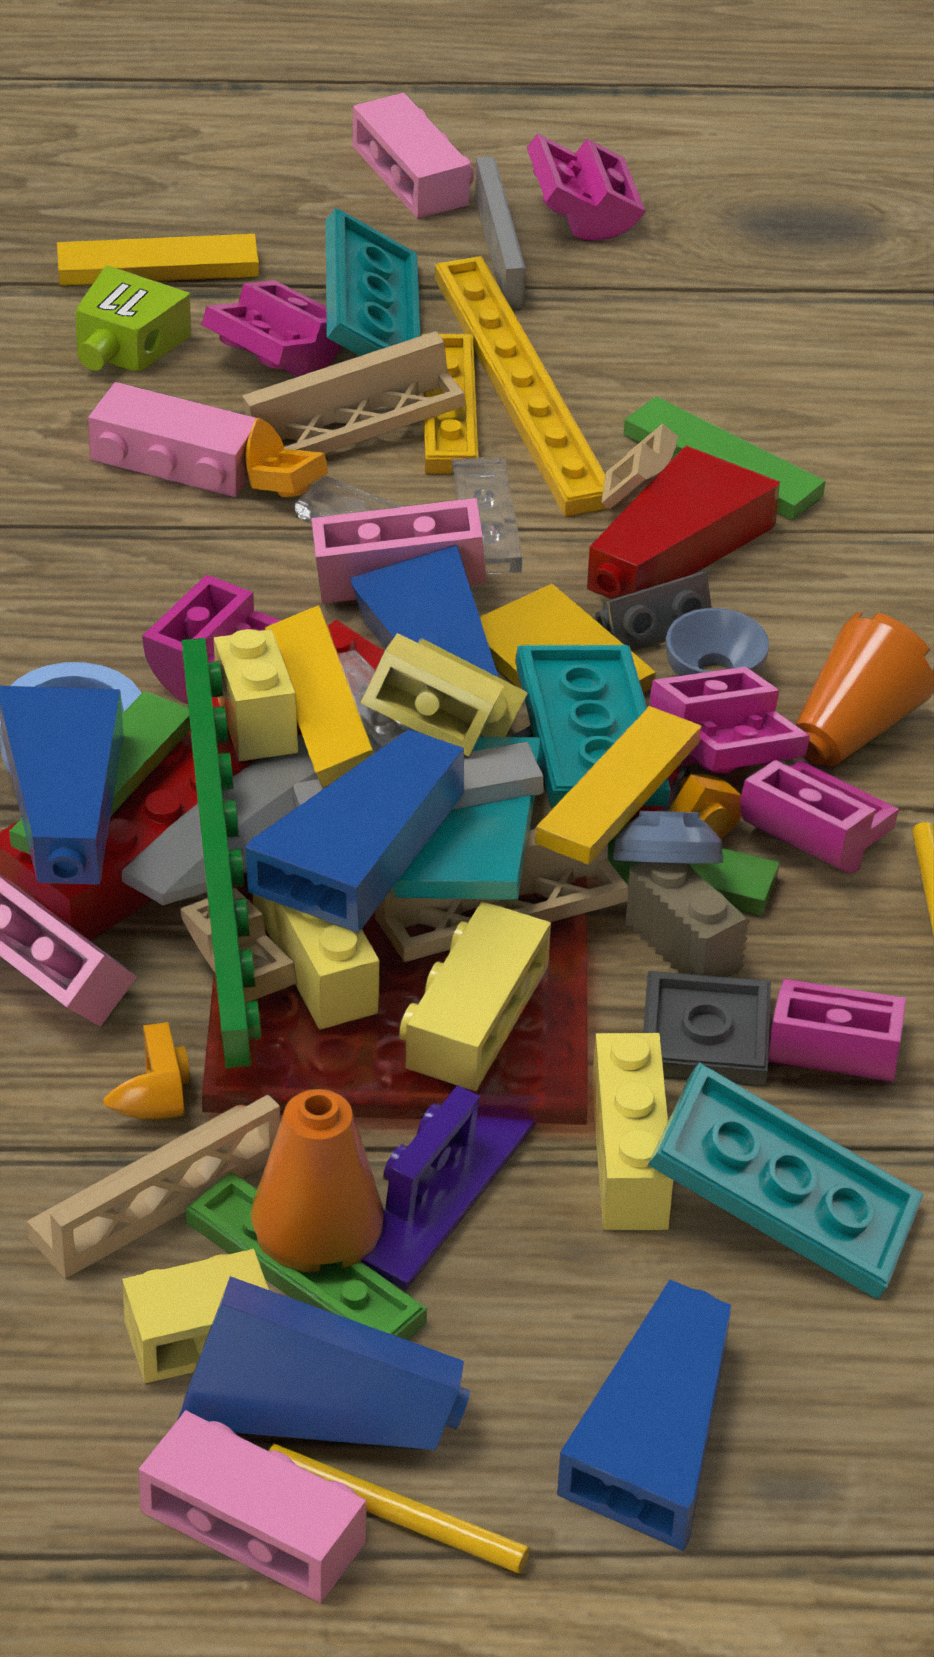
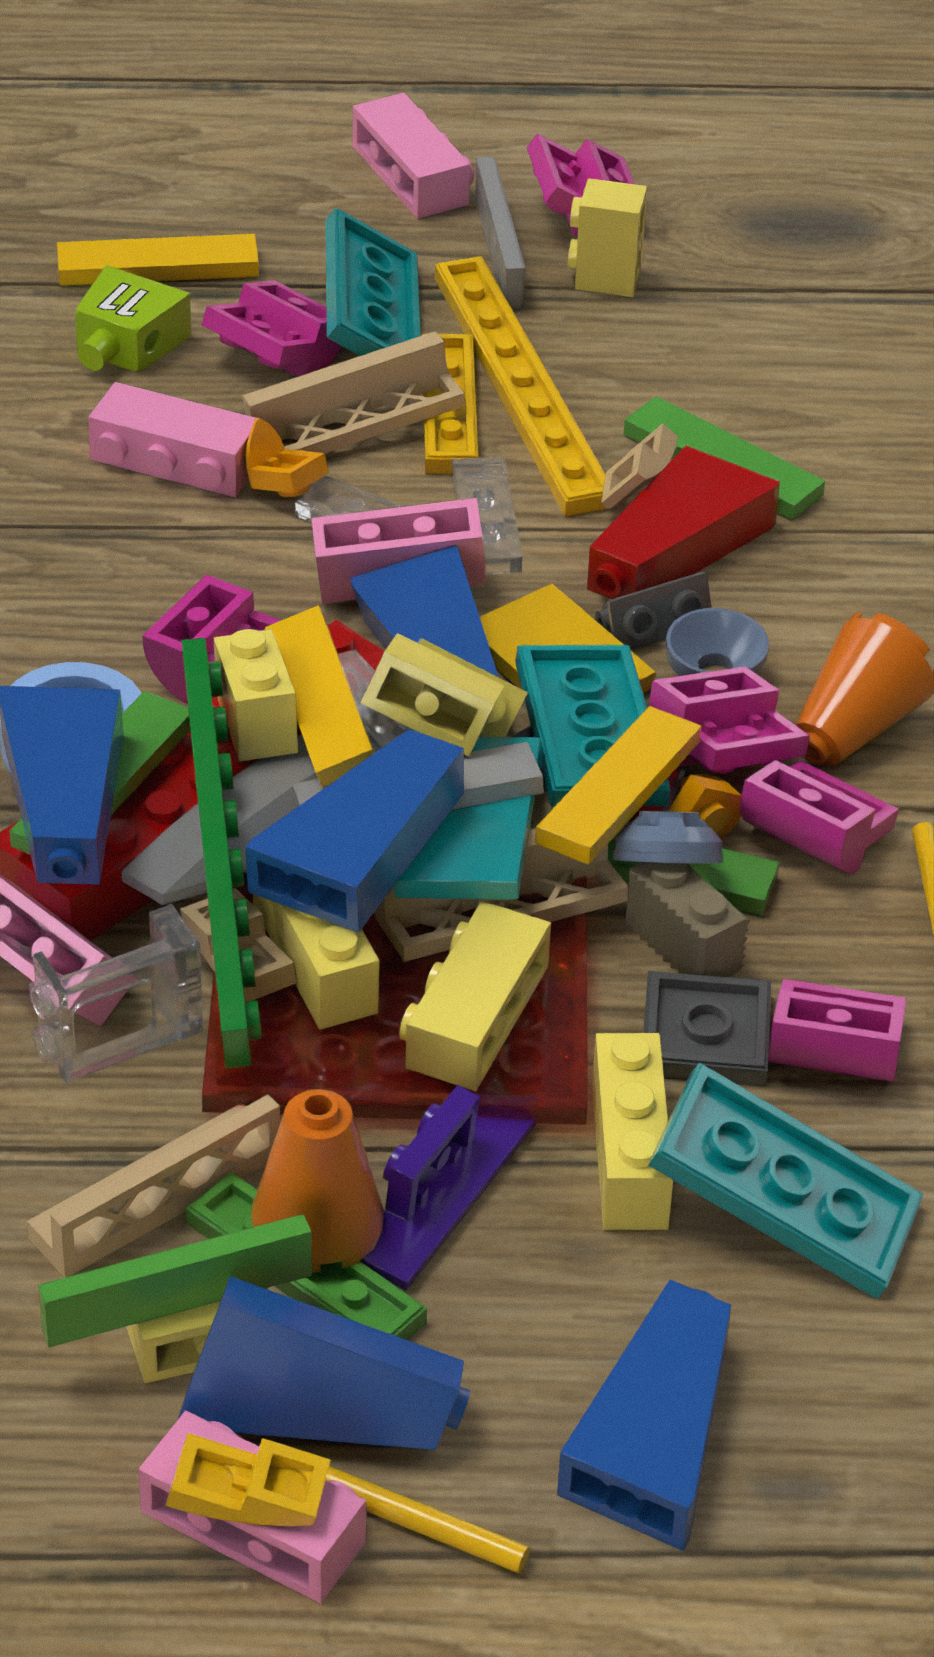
light orange plate [103,1022,190,1120] -> none
none -> clear window [28,904,203,1083]
none -> bright green tile [38,1214,312,1348]
none -> yellow slope [165,1433,331,1526]
none -> light yellow brick [568,178,647,297]

